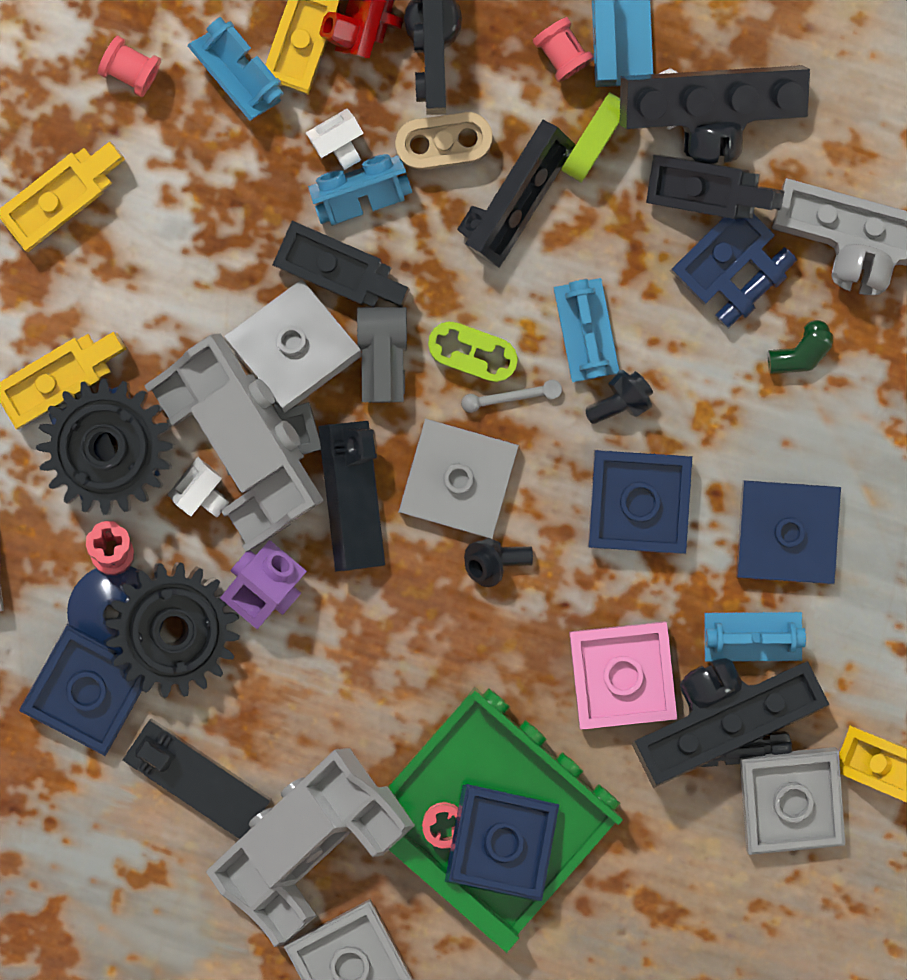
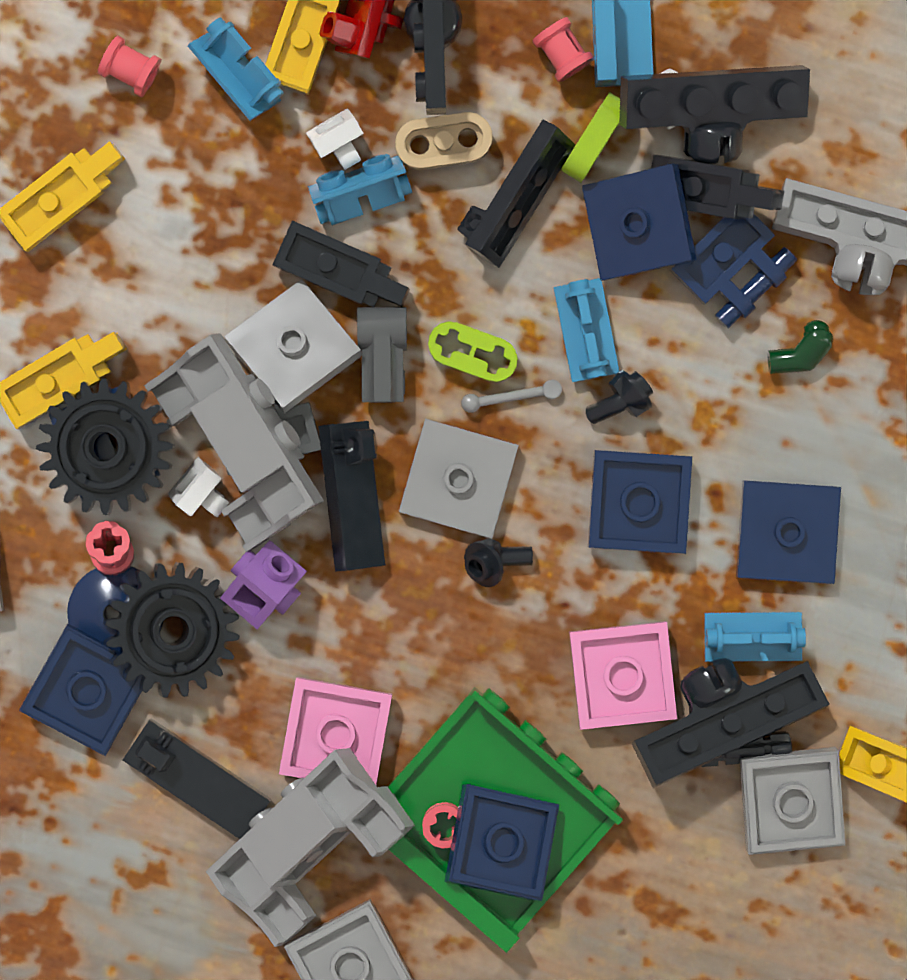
none -> bright pink plate [279,677,392,784]
none -> dark blue plate [582,164,697,281]

